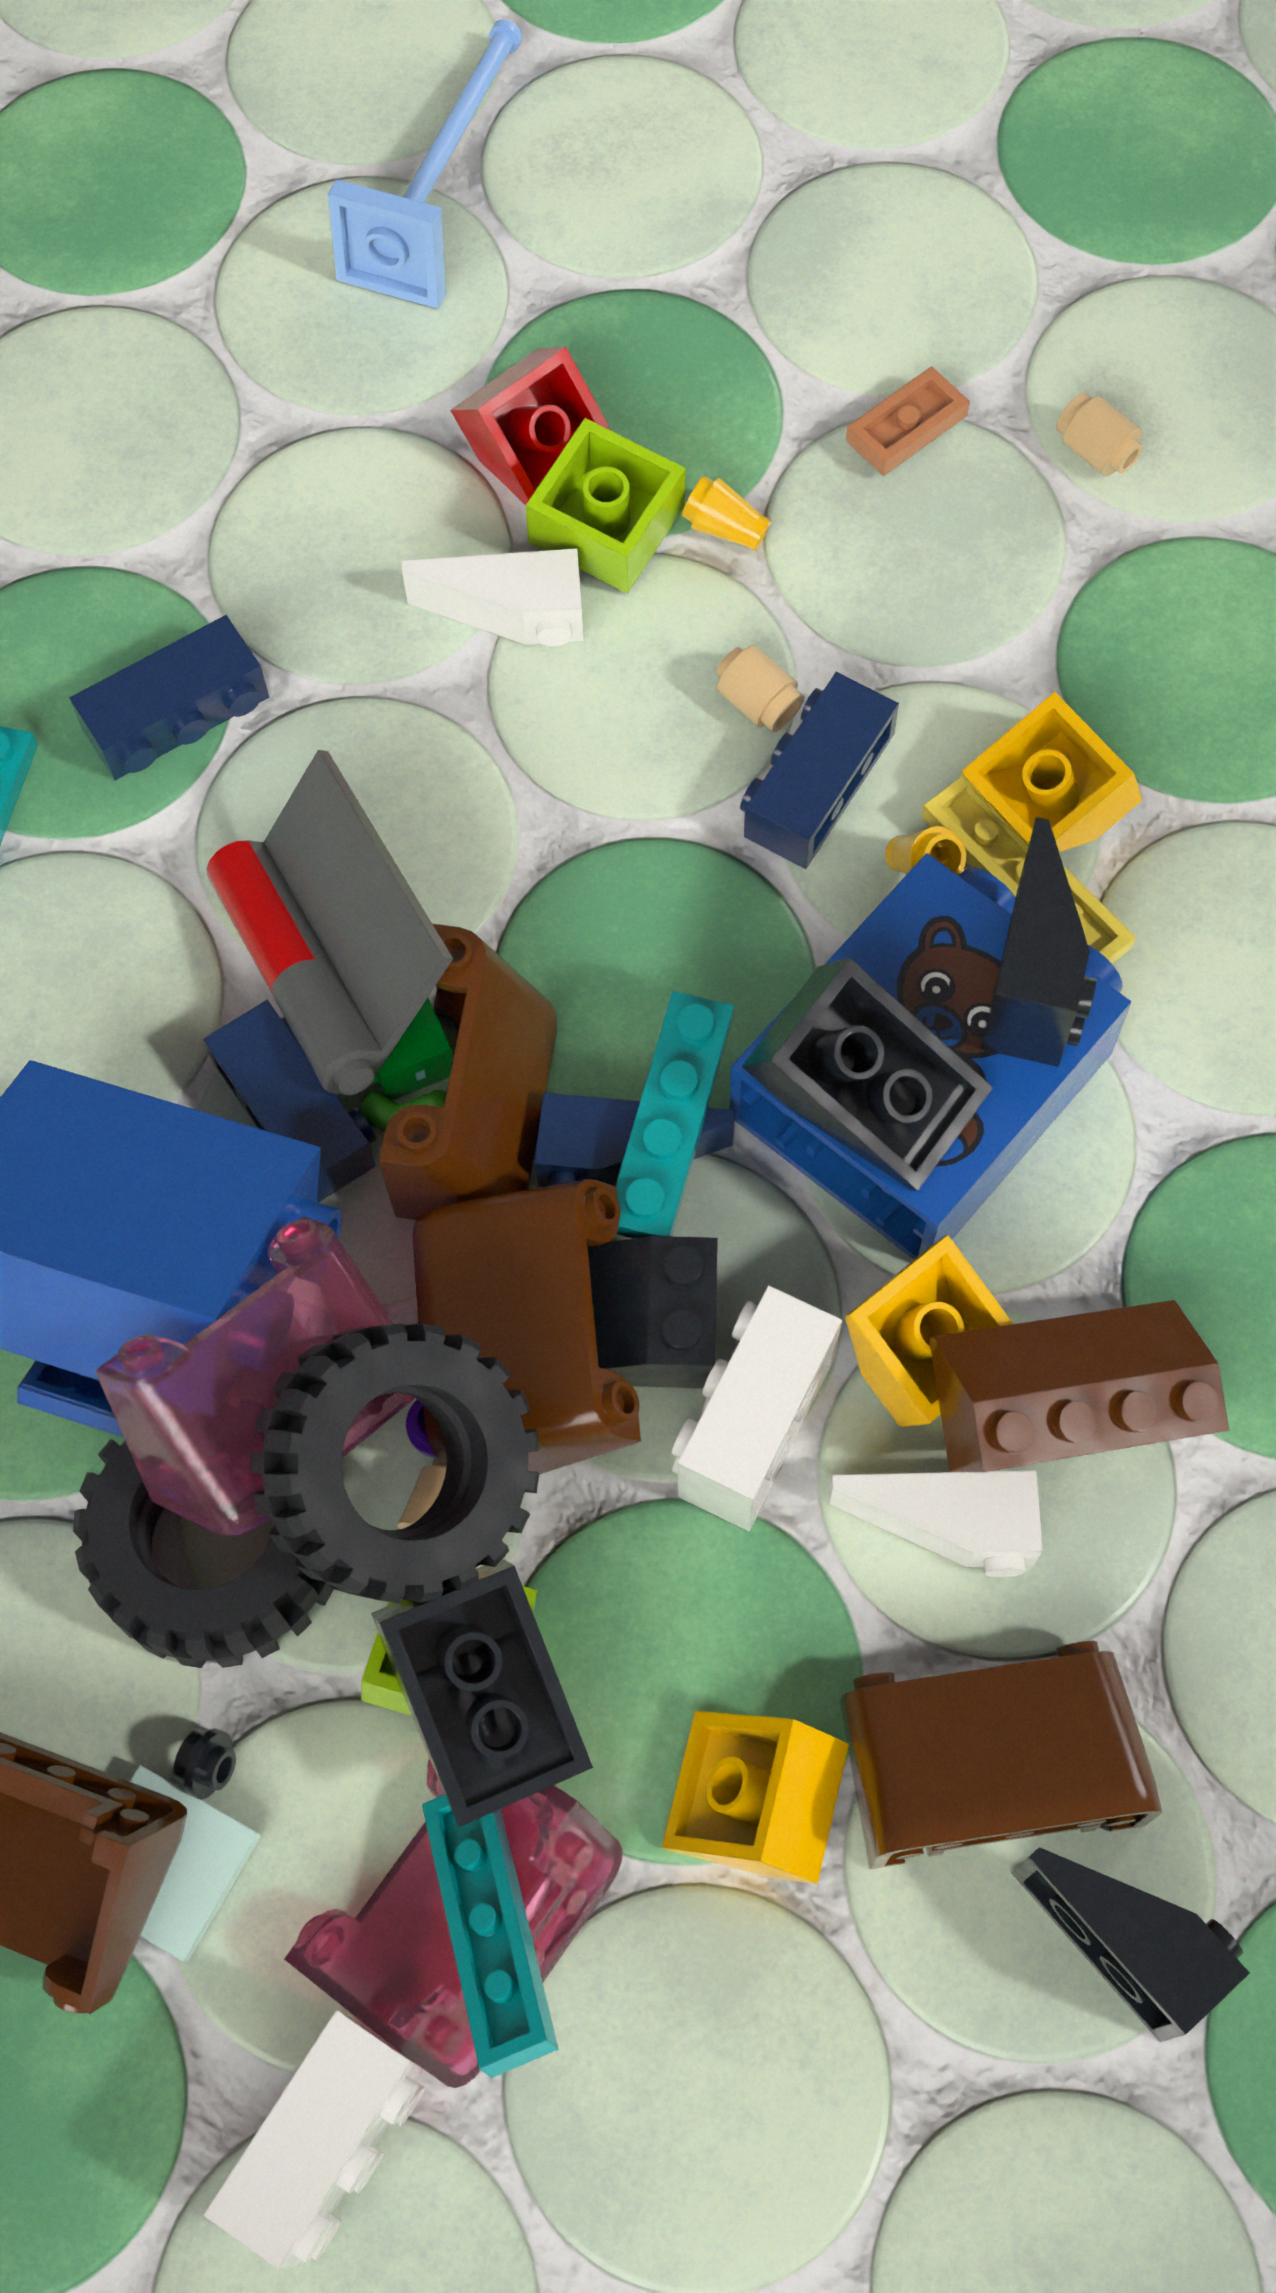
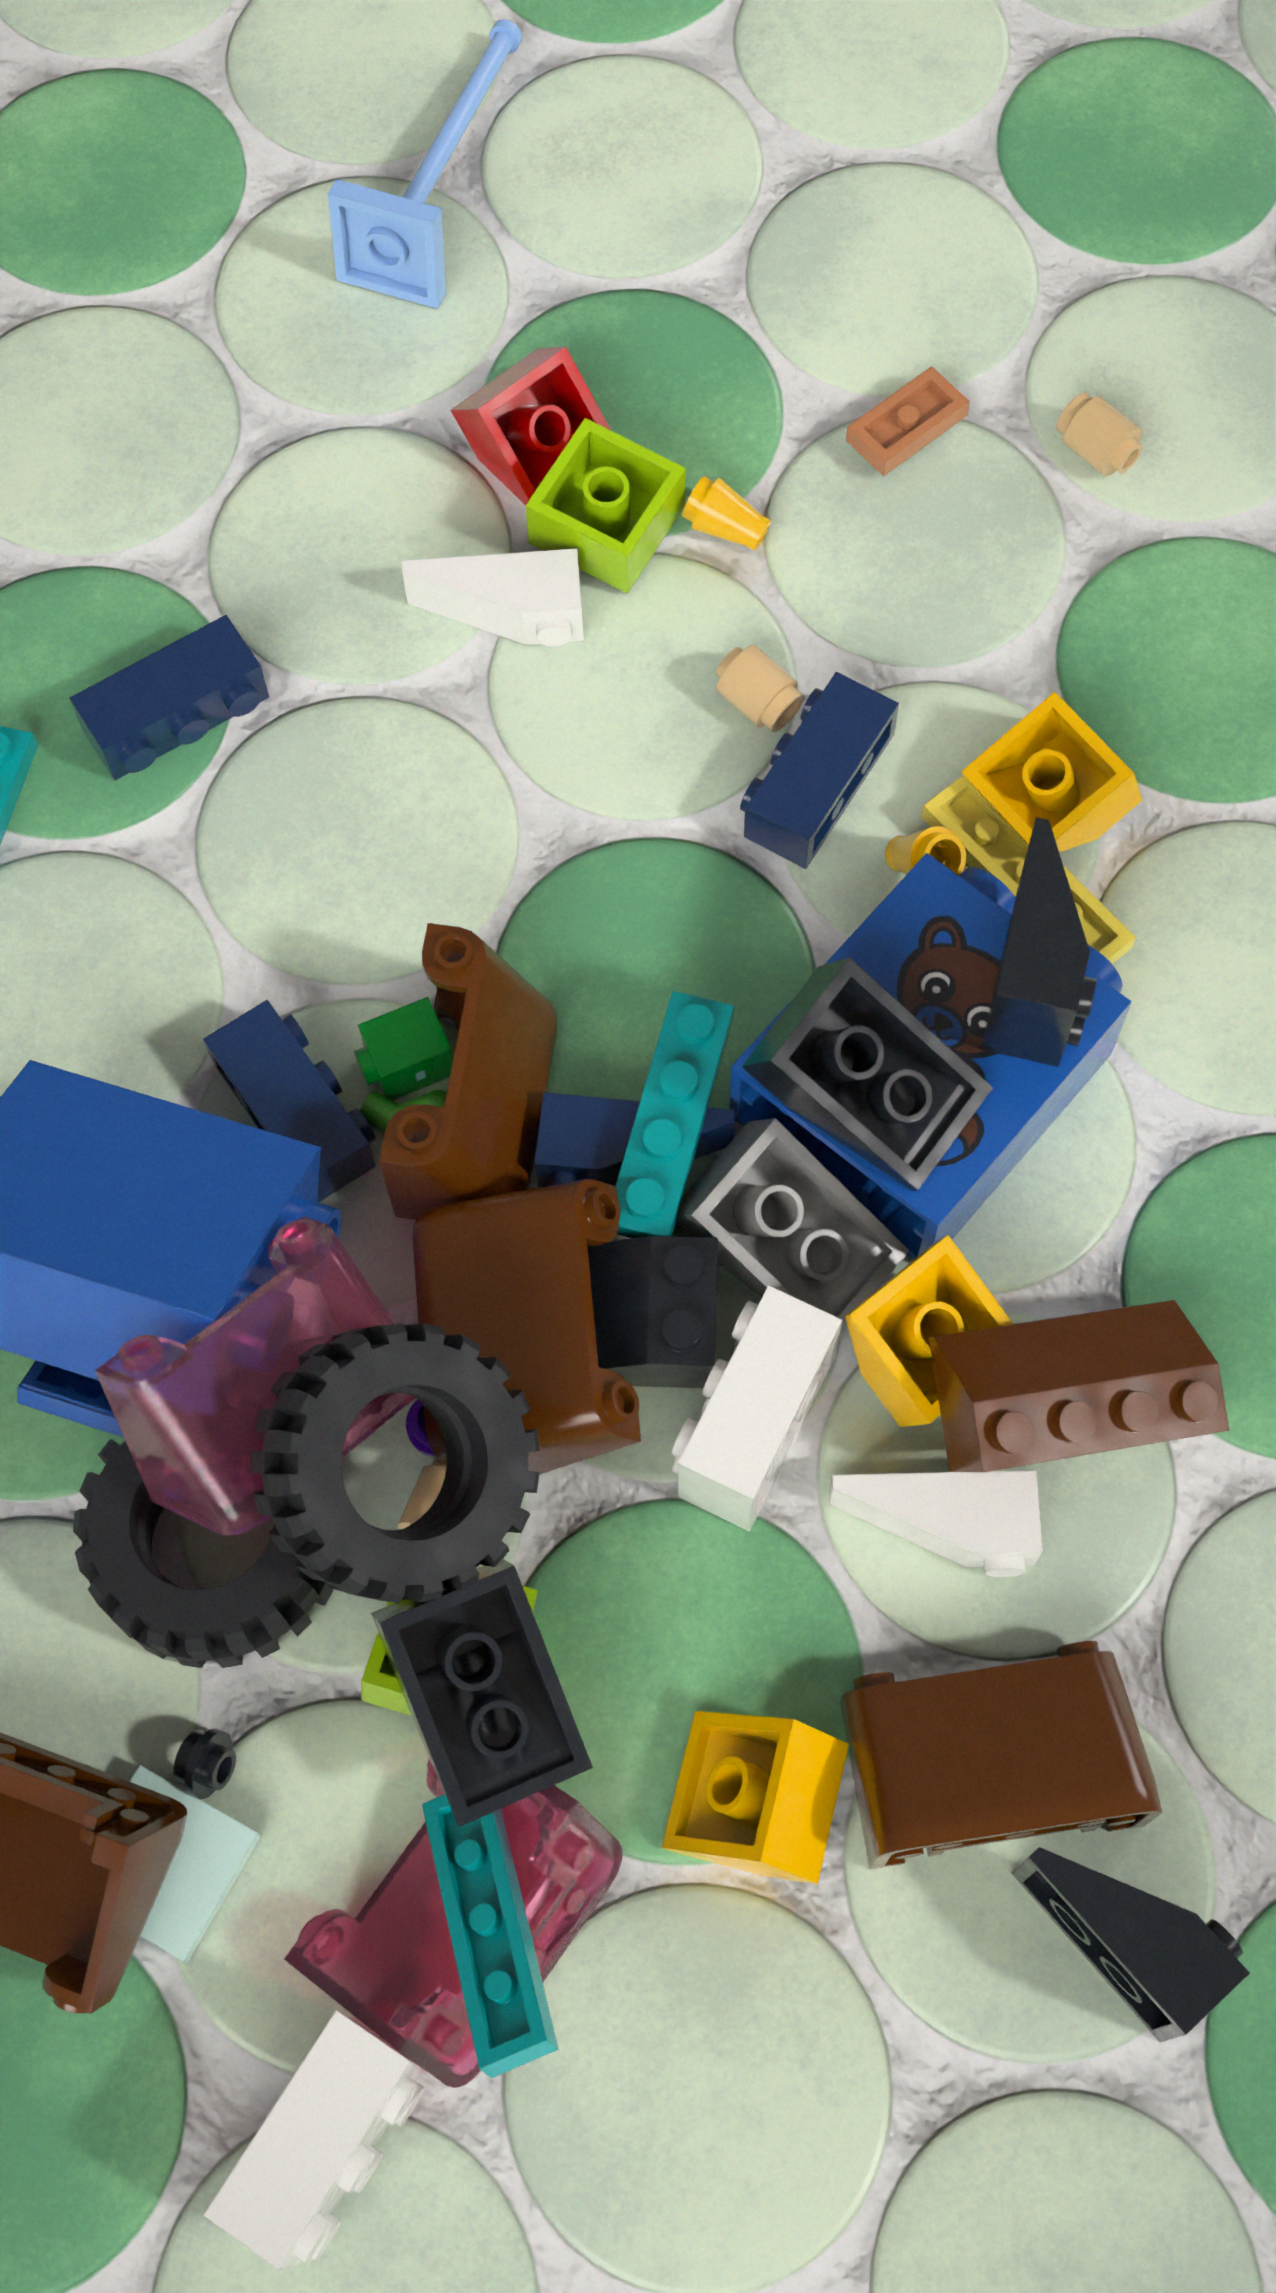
dark grey door [206,750,453,1095] -> none
none -> light grey slope [676,1118,909,1333]

